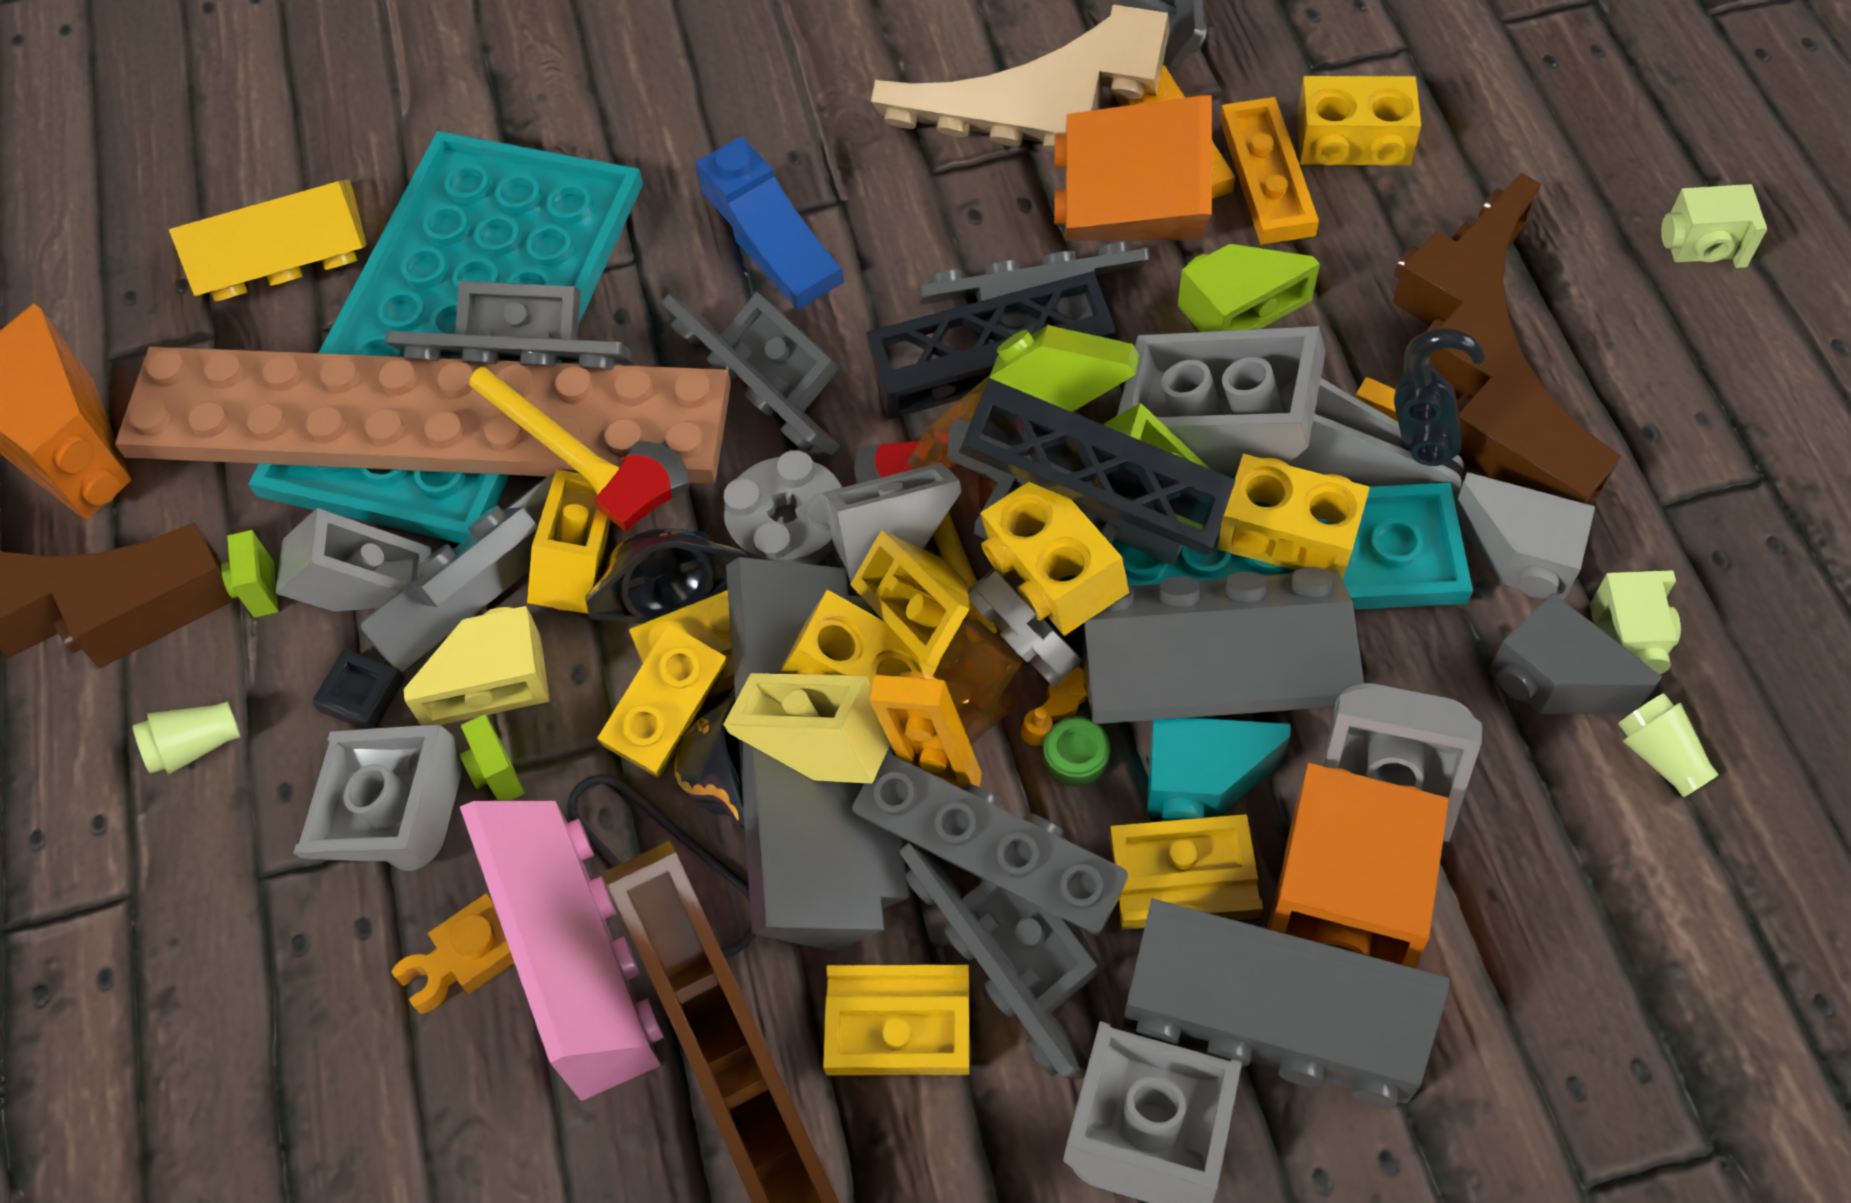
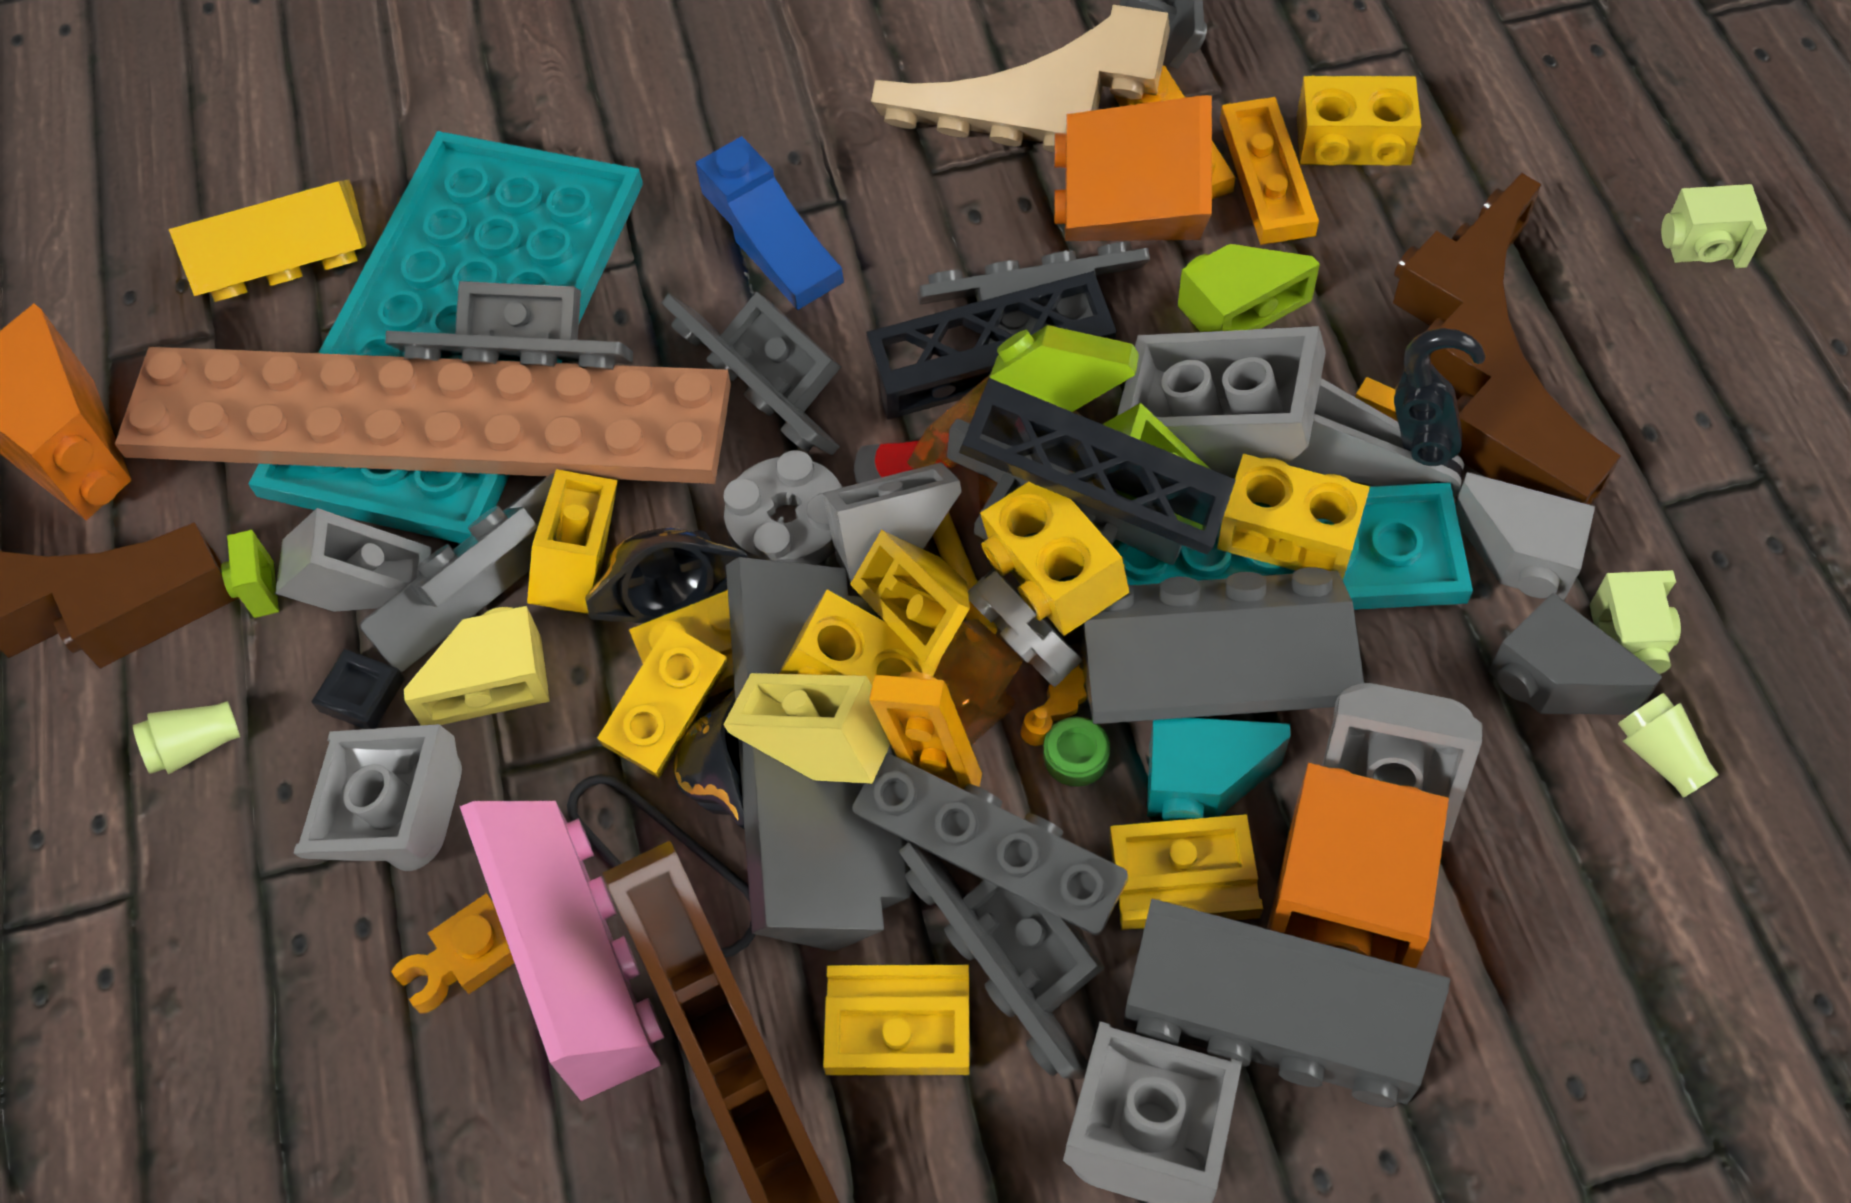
lime plate [460,714,525,801] -> none
piece [469,367,690,532] -> none

